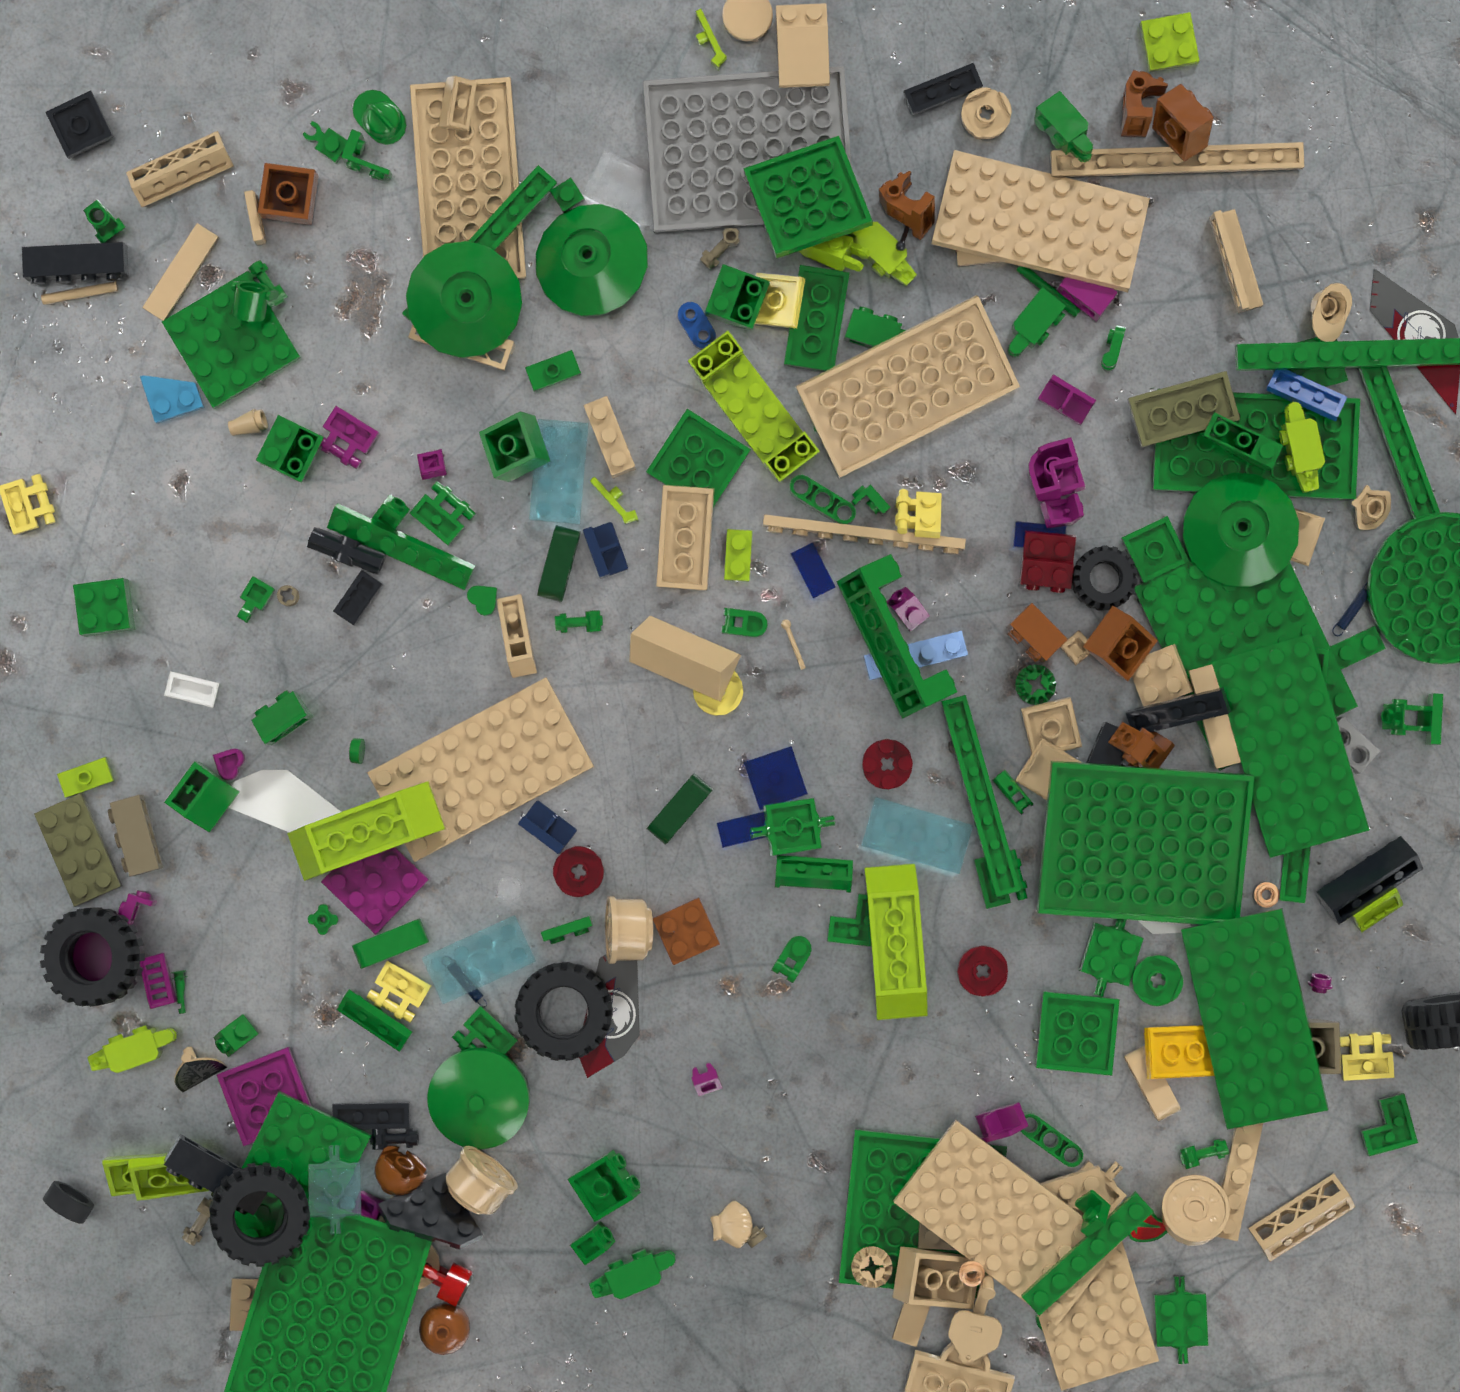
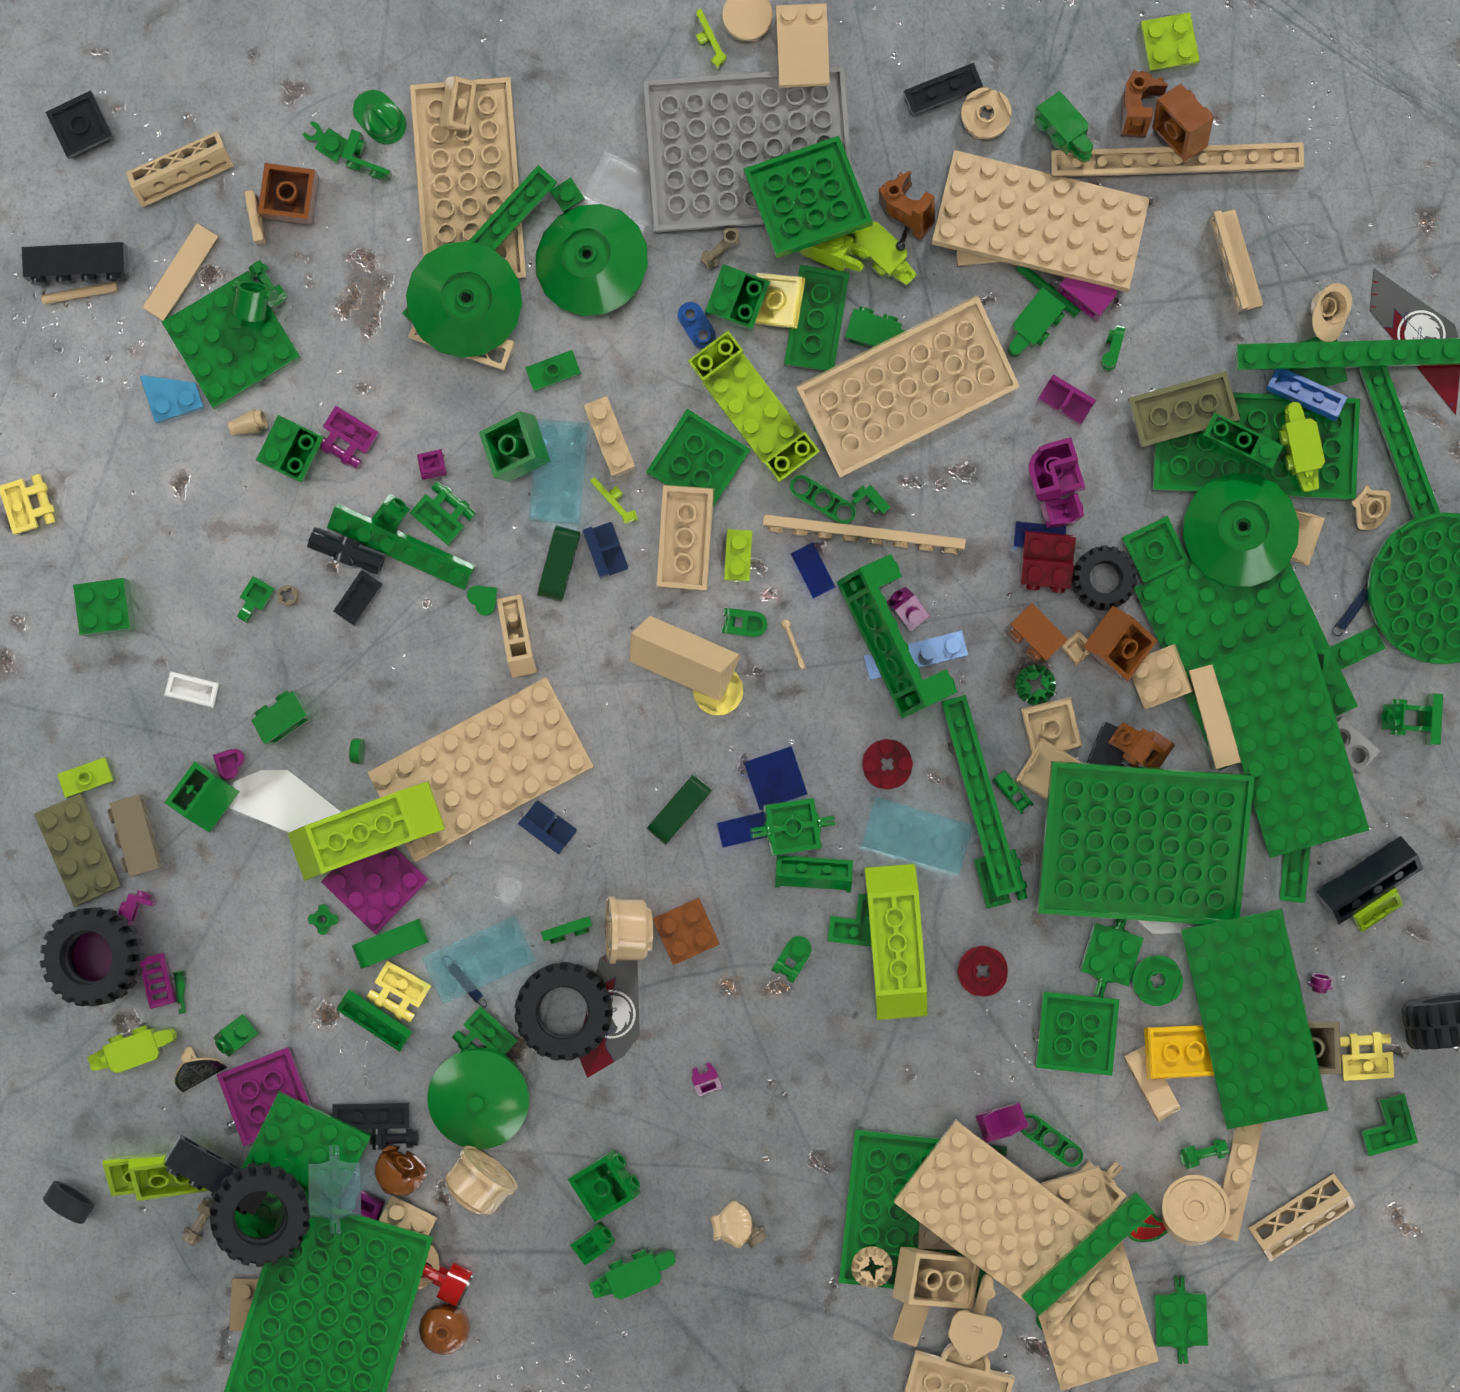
green plate [83,200,126,243] -> none
black plate [377,1173,483,1250] -> none
dark red plate [553,846,604,897] -> none
green bar [555,610,603,633] -> none
light yellow plate [895,489,942,538] -> none
light nougat plate [959,1261,985,1287] -> none
green bracket [1075,1190,1111,1237] -> none
black plate [1126,687,1231,733] -> none
light nougat plate [1254,882,1279,908] -> none

